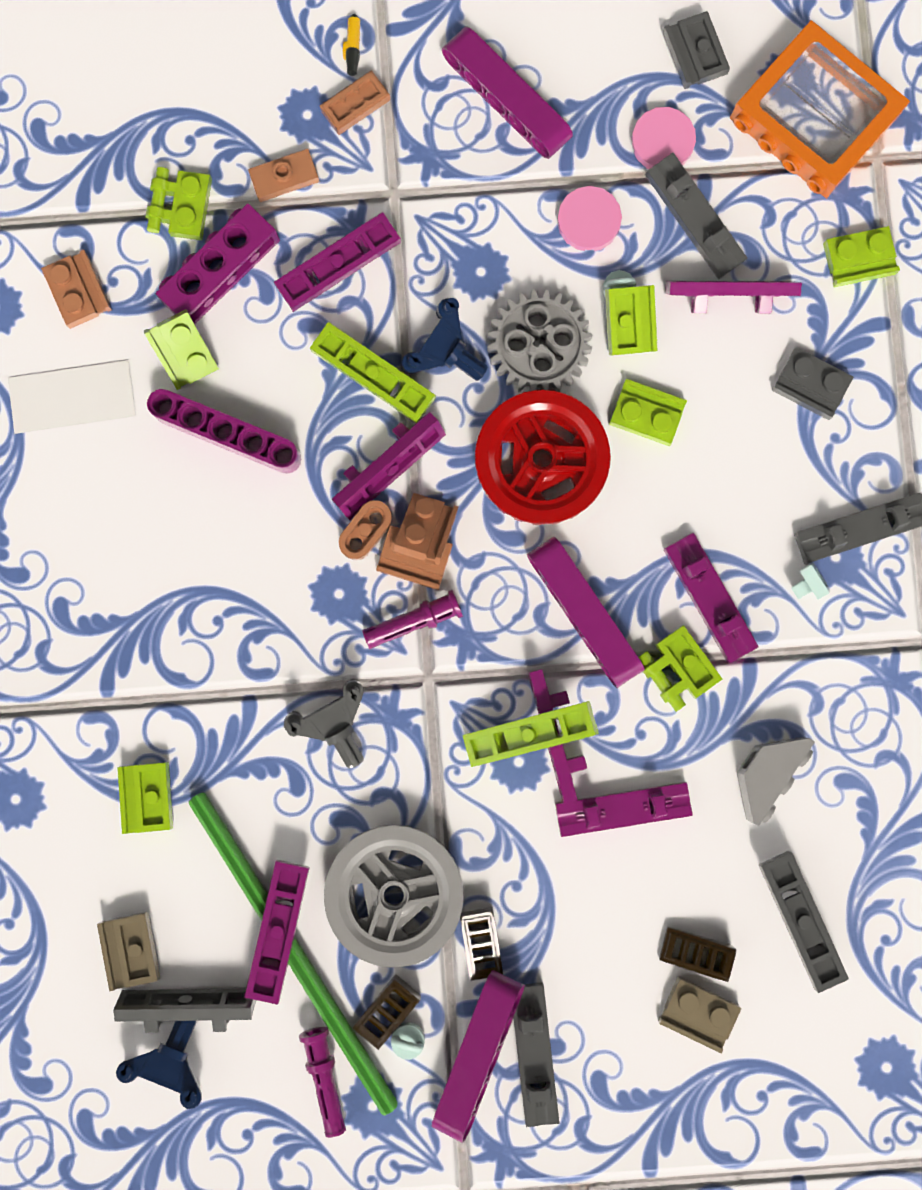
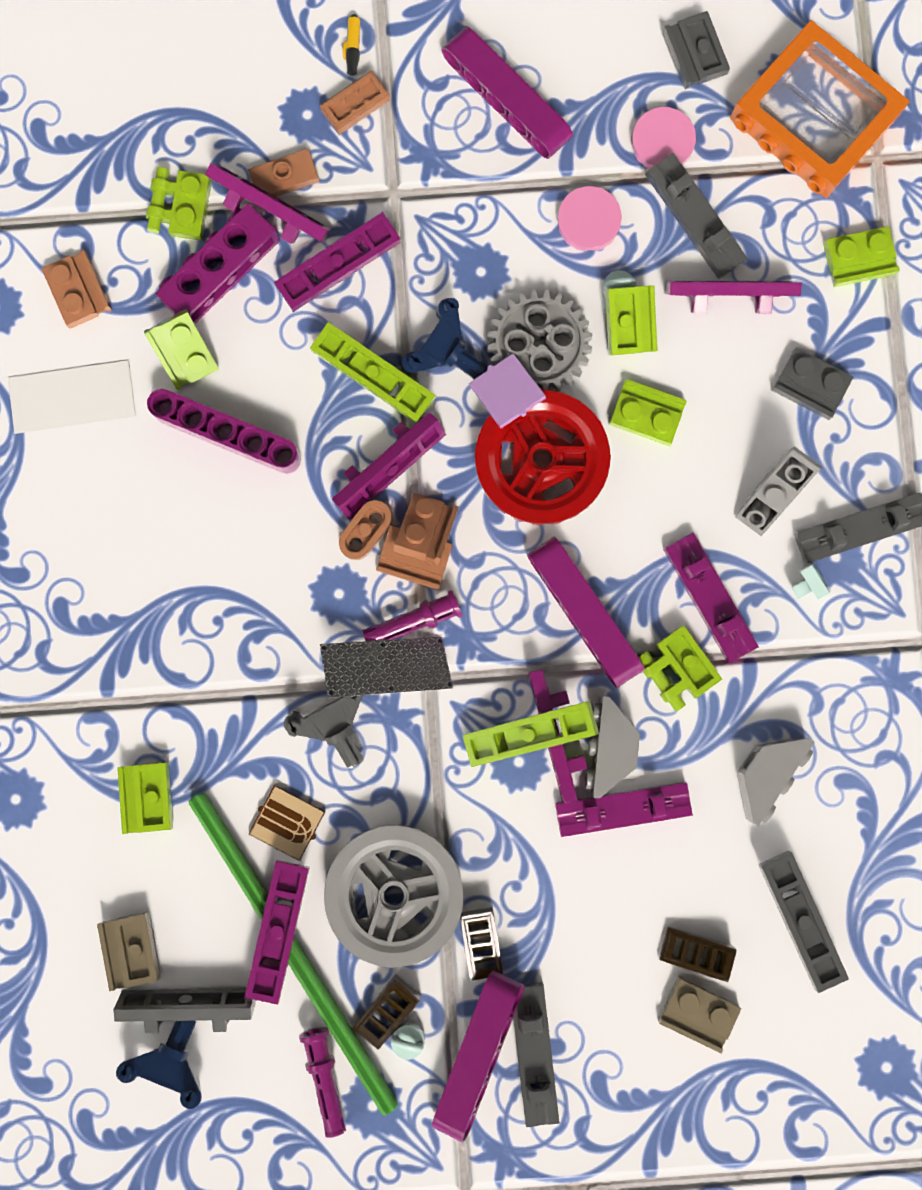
none -> magenta hinge [205,163,332,244]
none -> piece [249,785,326,861]
none -> flat silver sticker [319,637,453,698]
none -> lavender piece [468,354,546,429]
none -> light grey slope [585,696,640,798]
none -> light grey slope [735,446,822,537]

